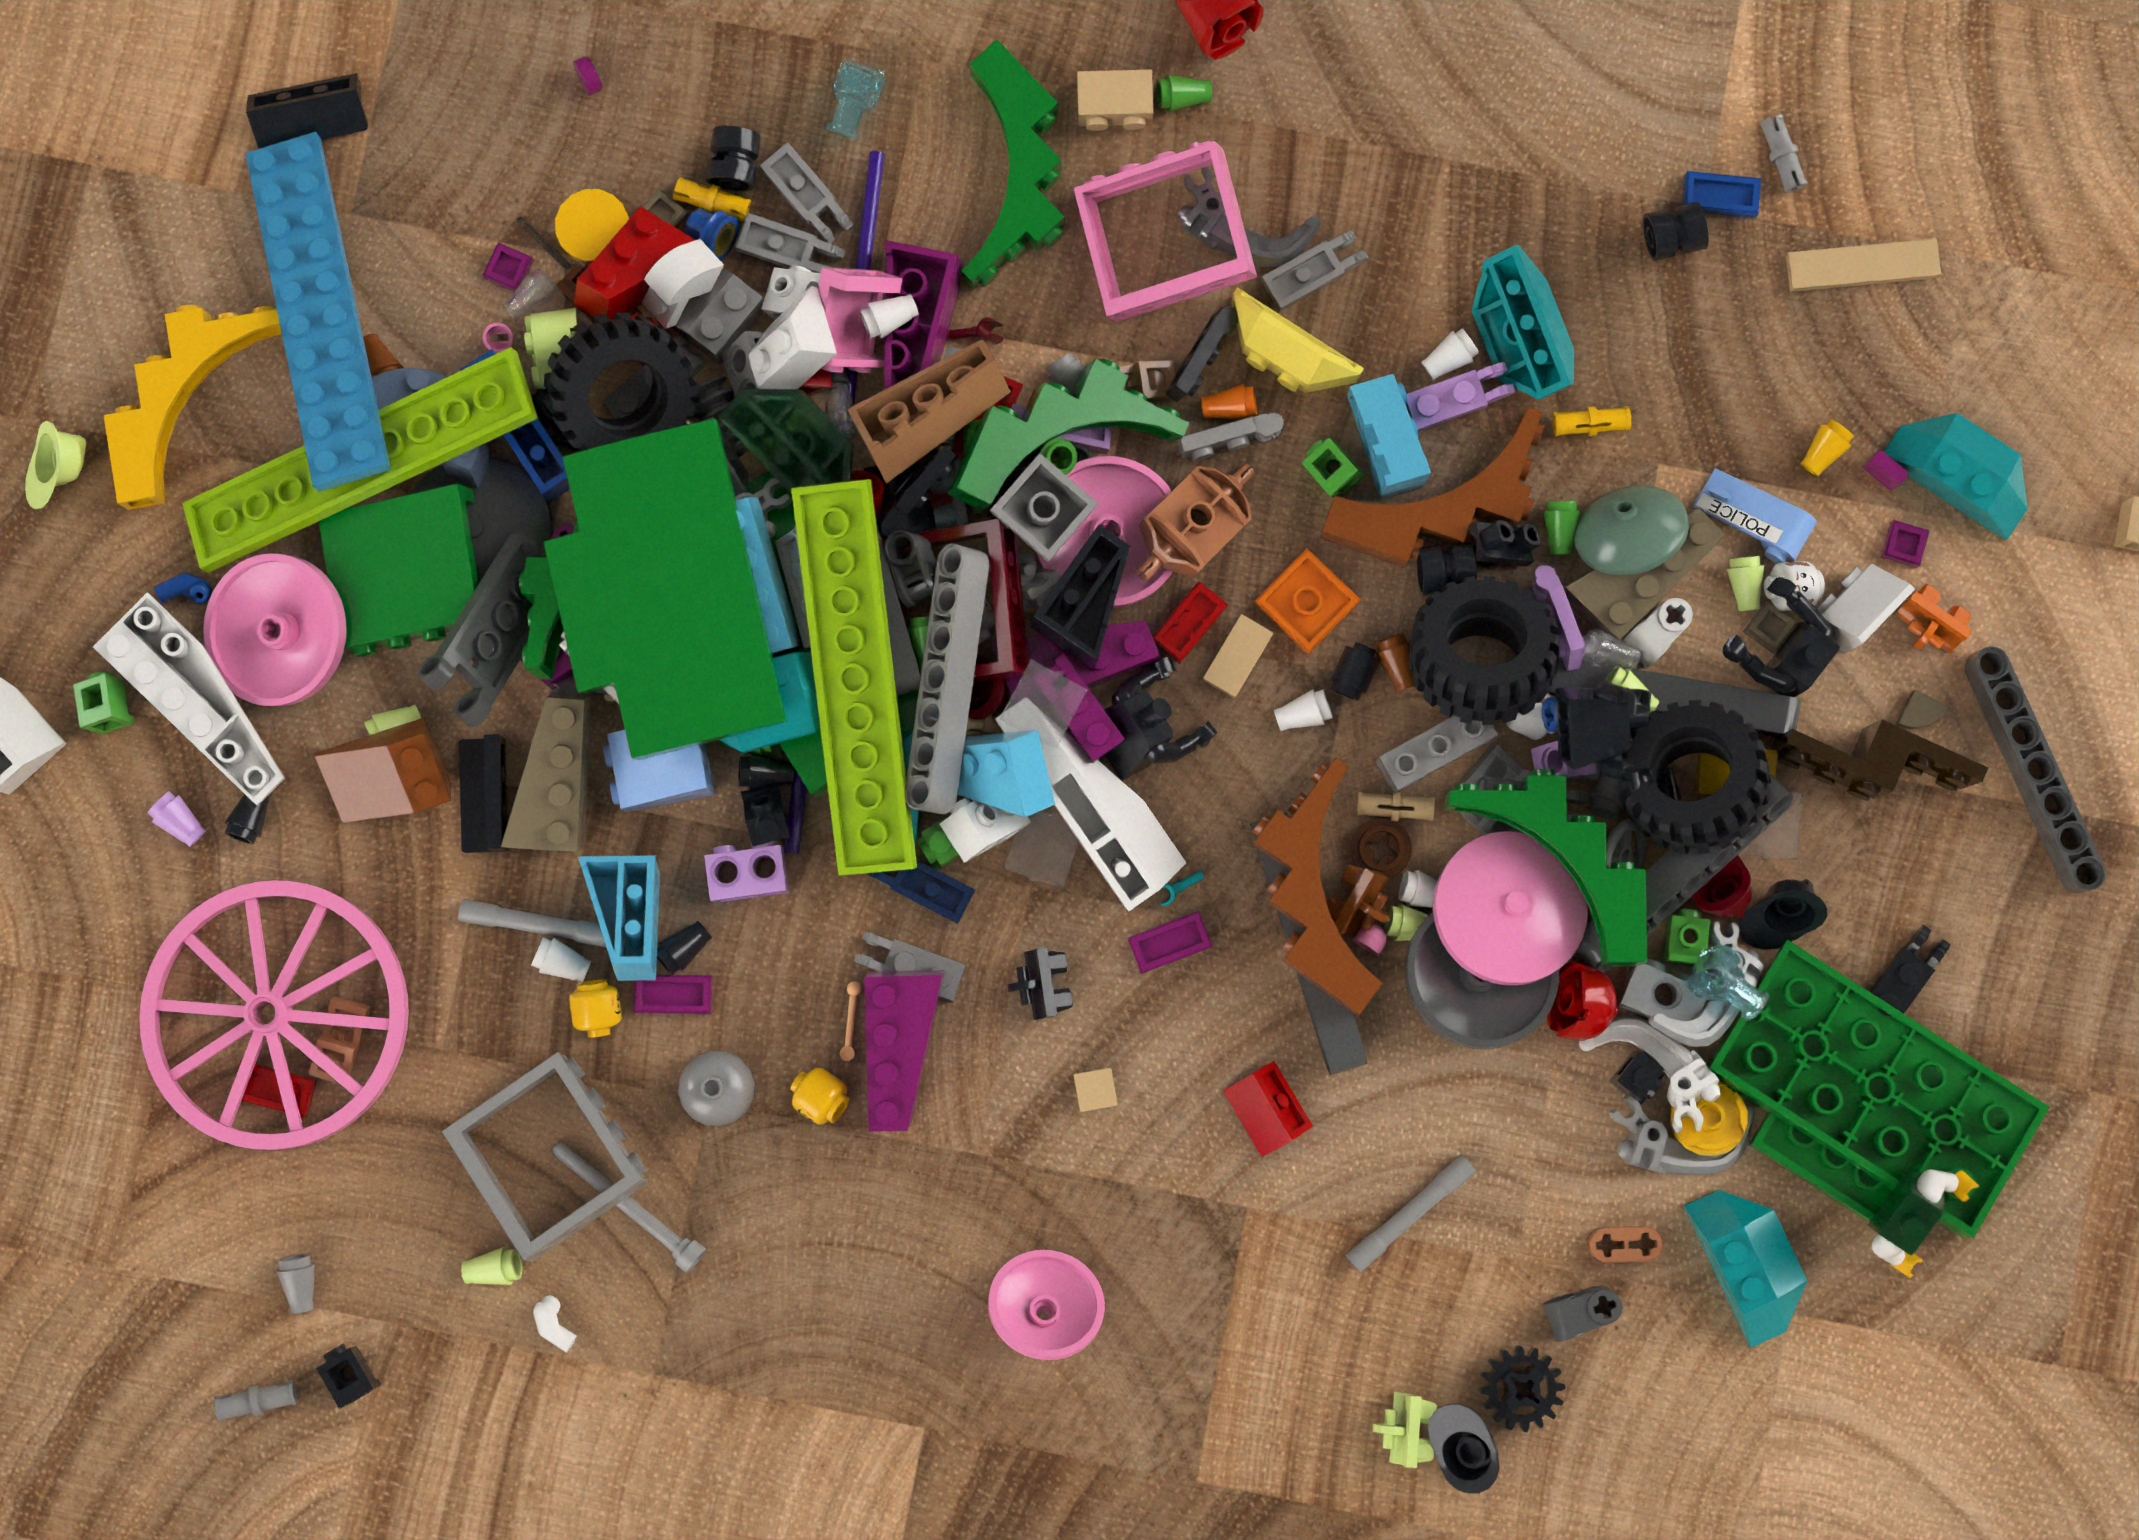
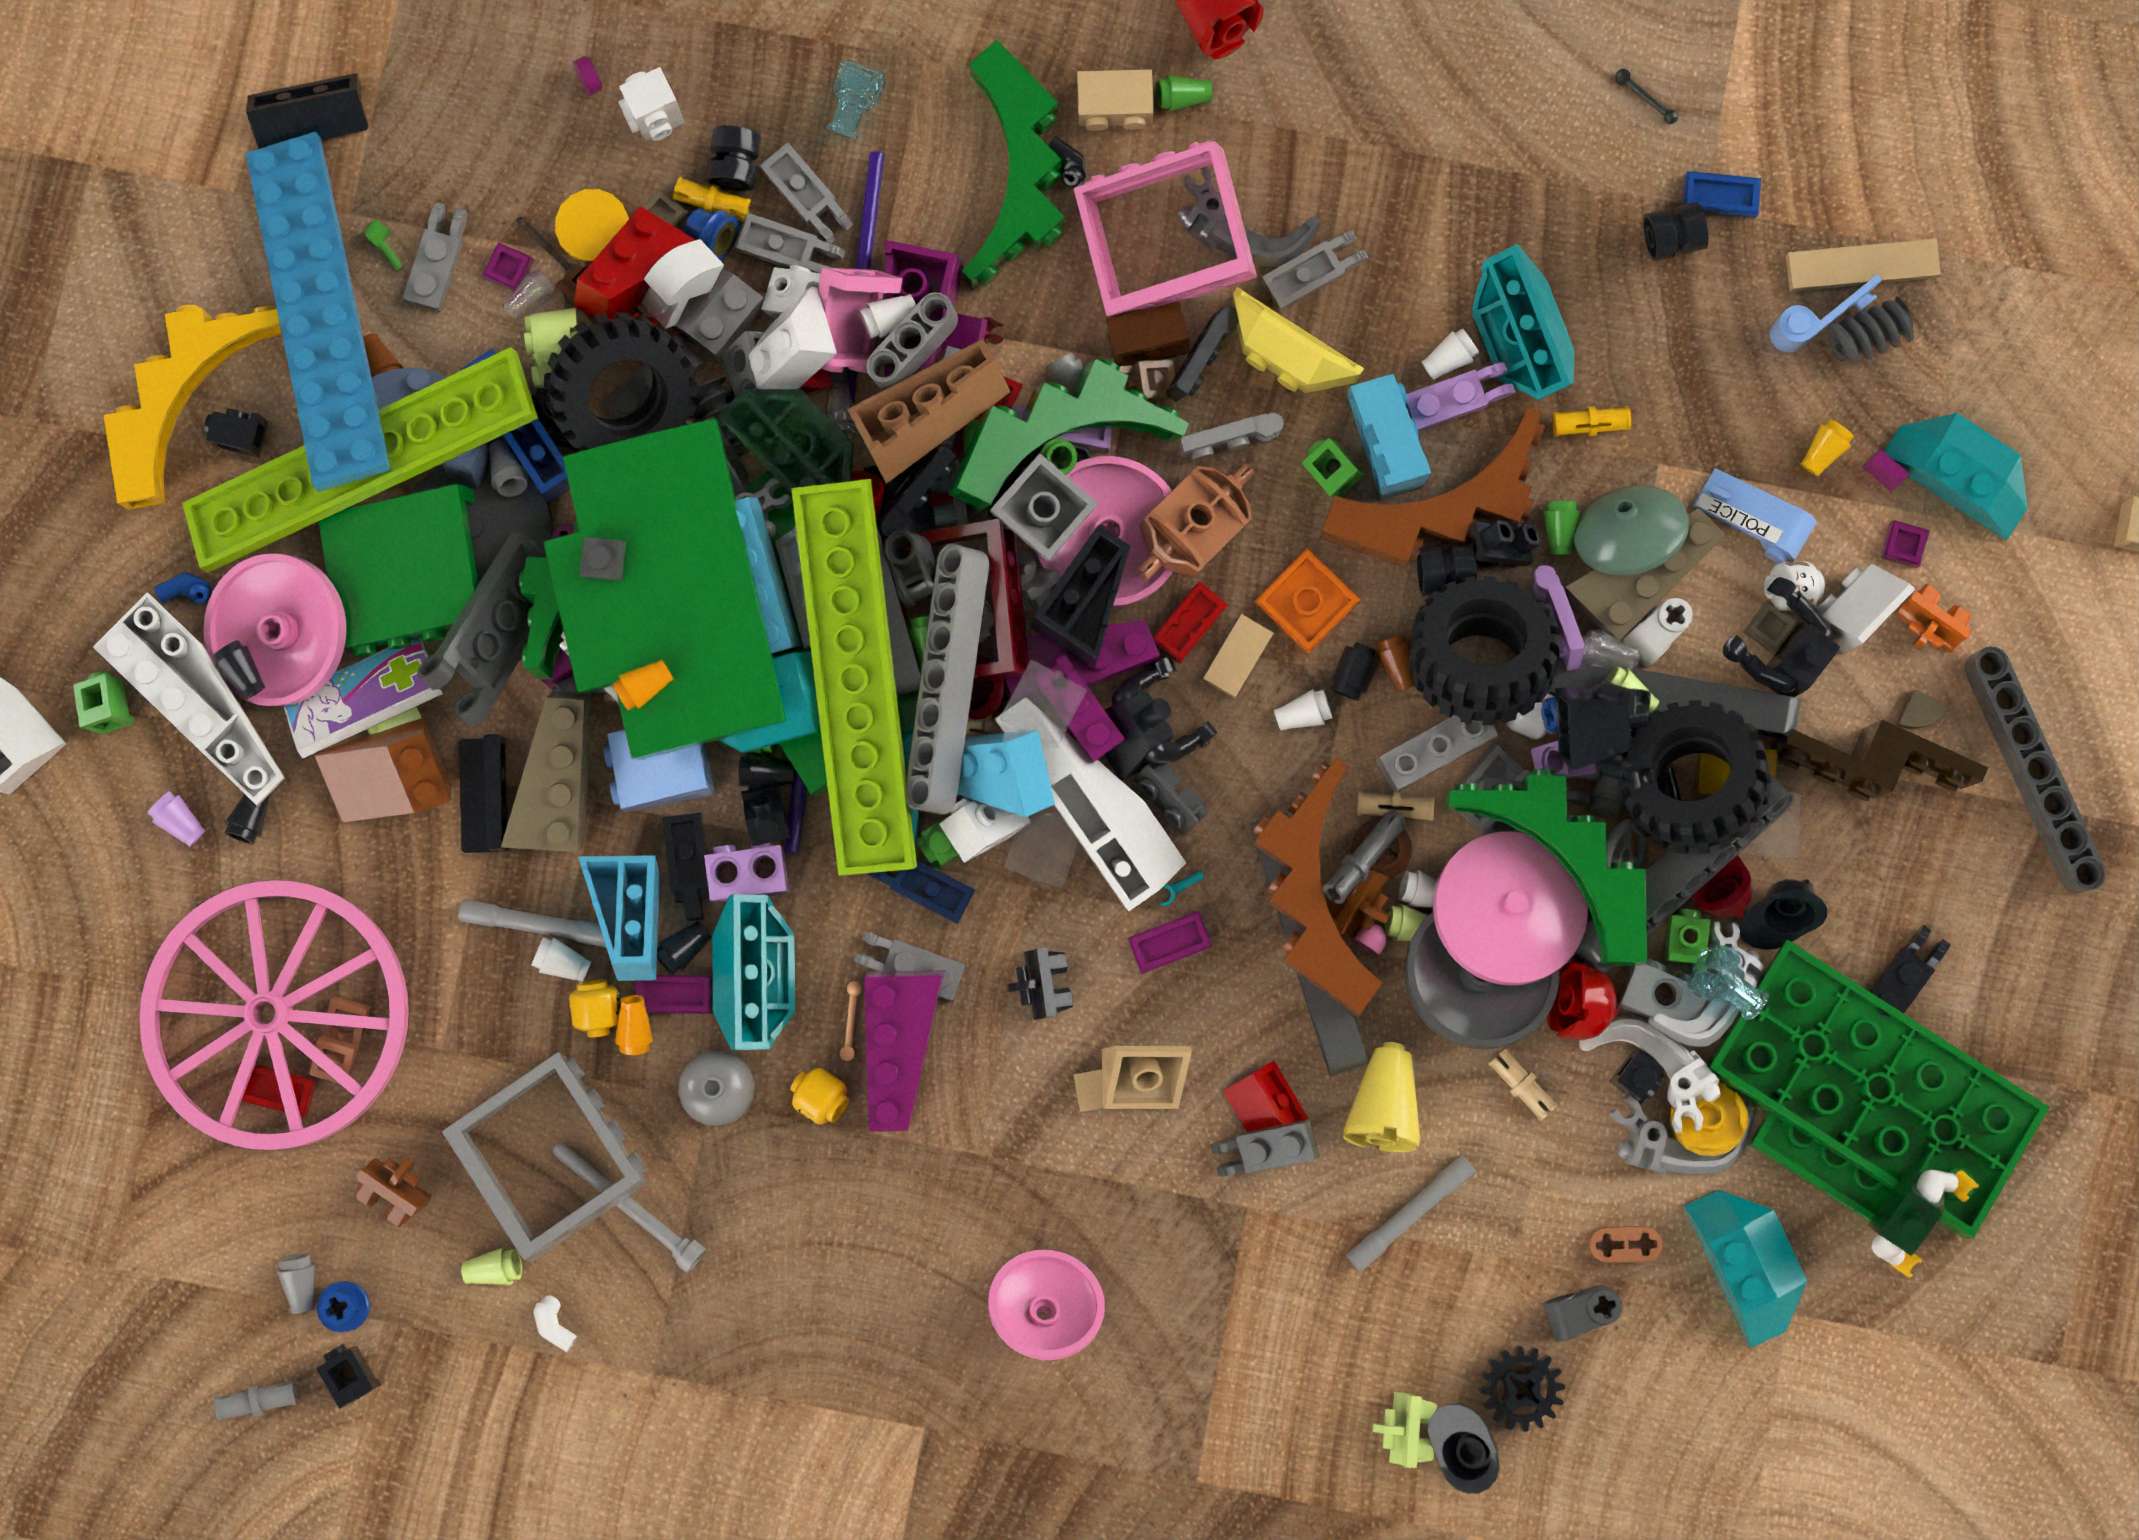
yellowish green piece [25,421,86,510] -> none
bright pink hinge [482,323,514,353] -> none
orange cone [1201,384,1257,420] -> none
yellowish green cone [1726,556,1764,611] -> none
light grey pin [1760,114,1808,193] -> none
none -> black brick [204,409,268,458]
none -> black cone [212,640,266,699]
none -> tile [283,638,443,758]
none -> blue piece [317,1281,370,1333]
none -> dark orange hips [354,1157,432,1227]
none -> bright green hand [365,219,404,272]
none -> light grey hinge [402,202,468,312]
none -> light grey cone [488,440,529,497]
none -> dark grey plate [580,537,626,581]
none -> light orange cone [612,659,674,711]
none -> light orange cone [615,995,654,1055]
none -> white brick [618,67,685,142]
none -> black hinge [663,812,710,921]
none -> teal wedge [712,894,795,1050]
none -> light grey beam [866,292,958,391]
none -> magenta tile [942,313,988,350]
none -> black arm [1048,136,1086,188]
none -> tan slope [1102,1046,1192,1109]
none -> reddish brown hinge [1106,301,1189,366]
none -> dark grey hinge [1133,762,1208,835]
none -> dark grey hinge [1210,1119,1320,1177]
none -> dark grey pin [1323,810,1406,904]
none -> light yellow cone [1343,1042,1421,1152]
none -> tan pin [1488,1047,1558,1121]
none -> pearl dark grey hinge [1615,69,1678,124]
none -> light blue door [1770,274,1882,353]
none -> dark grey piece [1827,296,1914,365]

